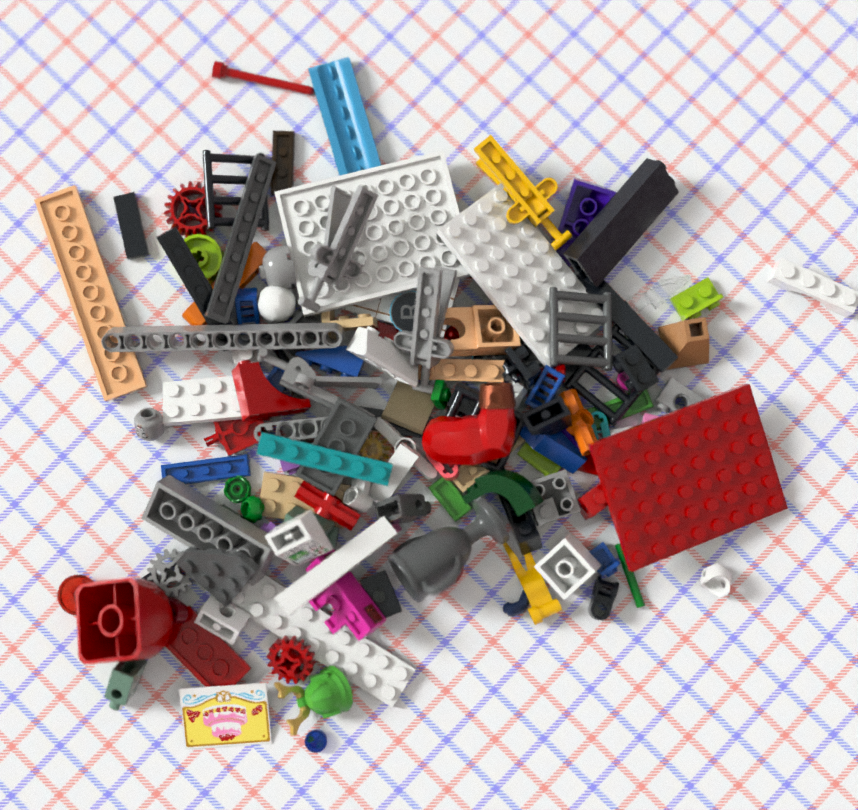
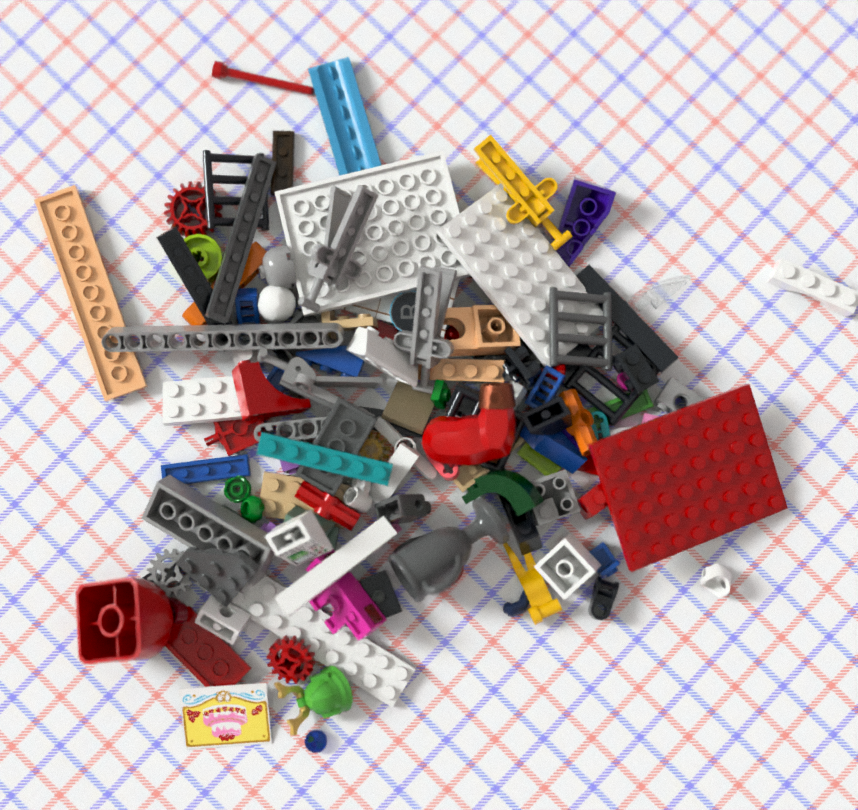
clear red piece [57,575,94,615] -> none
sand green torso [105,660,147,711] -> none
black tile [113,192,149,260] -> none
light grey head [134,408,164,441] -> none
bright green tile [428,477,473,522] -> none
black brick [563,158,679,287] -> none
green bar [615,543,645,608] -> none
medium nougat slope [658,317,709,370] -> none
lime bracket [670,277,724,321] -> none

